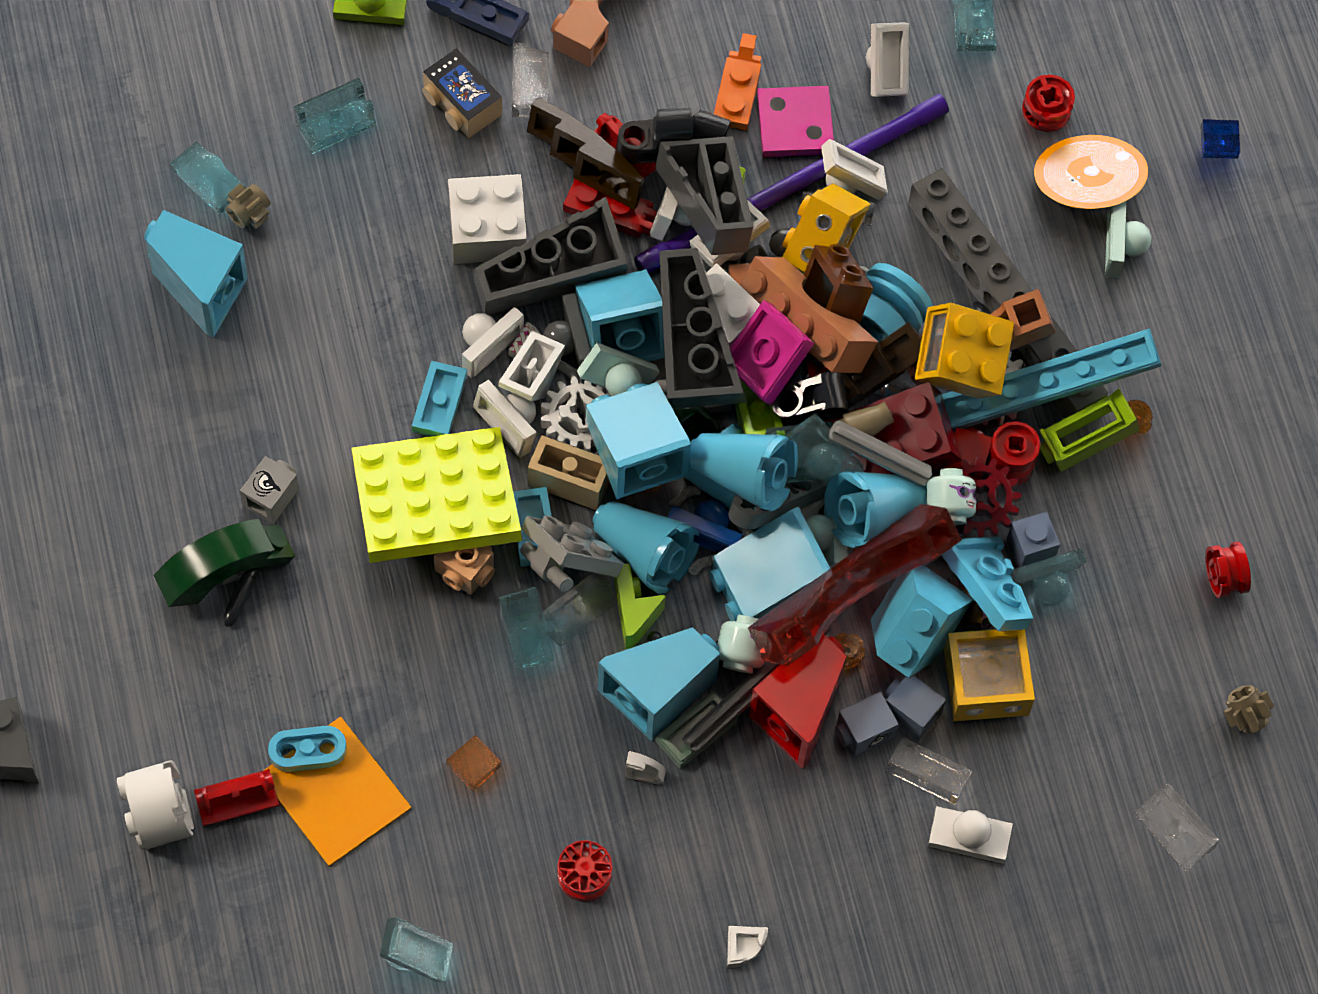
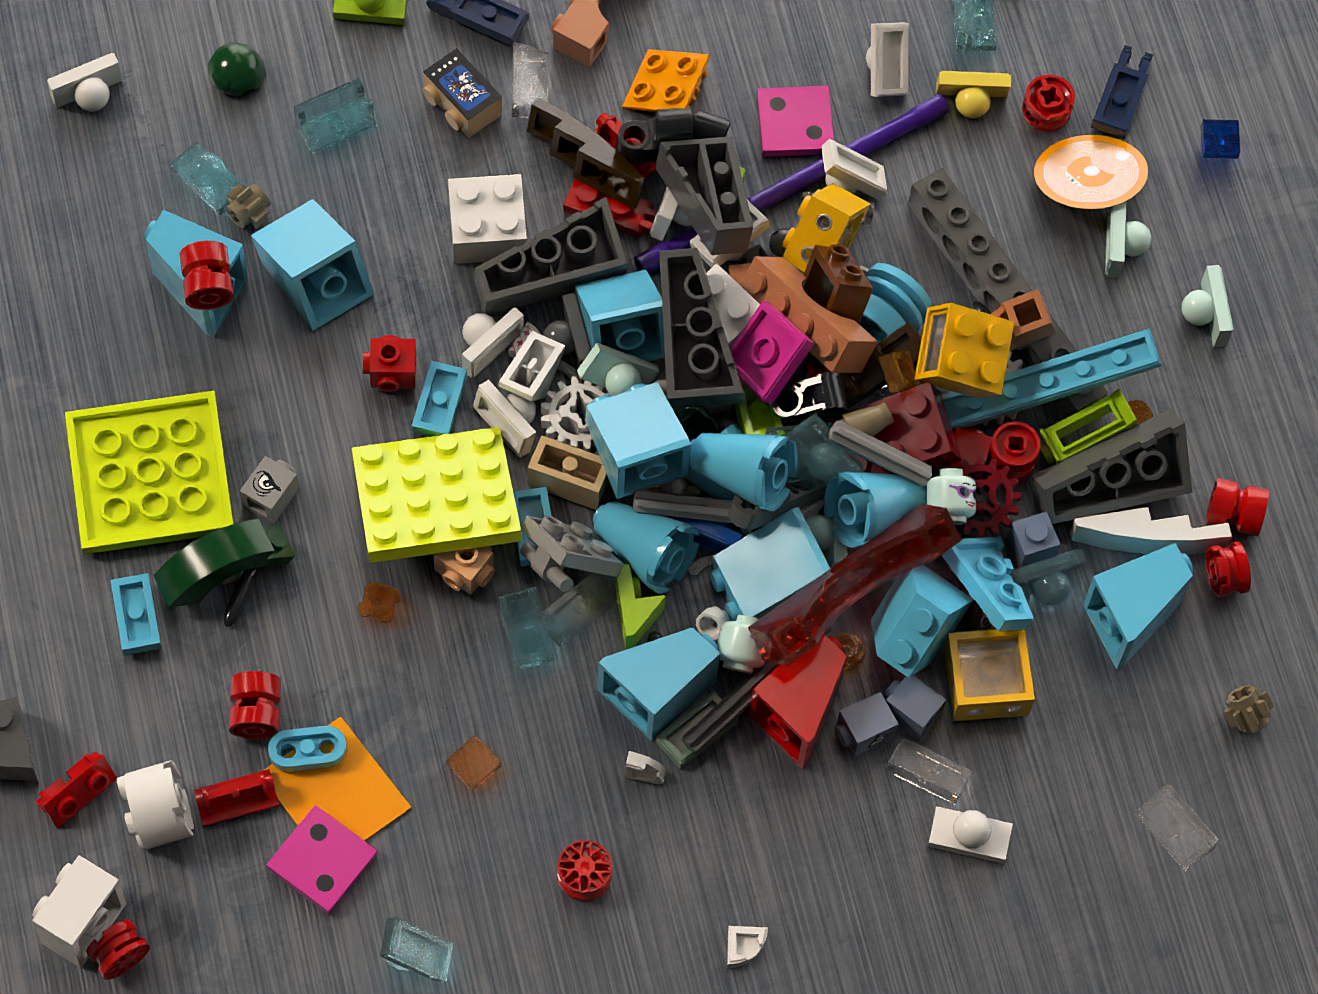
orange hinge [714,33,762,131] -> none
none -> white brick [32,855,127,968]
none -> red hinge [35,751,117,829]
none -> white tile [47,53,122,112]
none -> neon yellow plate [65,391,234,555]
none -> red wheel [86,919,150,980]
none -> medium azure plate [110,573,162,656]
none -> red wheel [179,240,234,310]
none -> dark green hair [207,42,266,97]
none -> red wheel [229,671,281,739]
none -> medium azure slope [251,199,374,331]
none -> dark pink tile [266,805,377,915]
none -> clear orange plate [357,582,401,623]
none -> red brick [363,335,417,392]
none -> light orange hinge [622,49,710,112]
none -> light grey axle [633,490,732,523]
none -> white hinge [696,606,730,640]
none -> clear orange tile [879,350,920,394]
none -> light yellow tile [936,71,1011,119]
none -> dark grey wedge [1031,409,1193,524]
none -> white slope [1070,507,1232,555]
none -> medium azure slope [1083,543,1193,670]
none -> dark blue hinge [1091,45,1153,139]
none -> light aqua tile [1182,265,1234,348]
none -> red wheel [1206,478,1269,537]

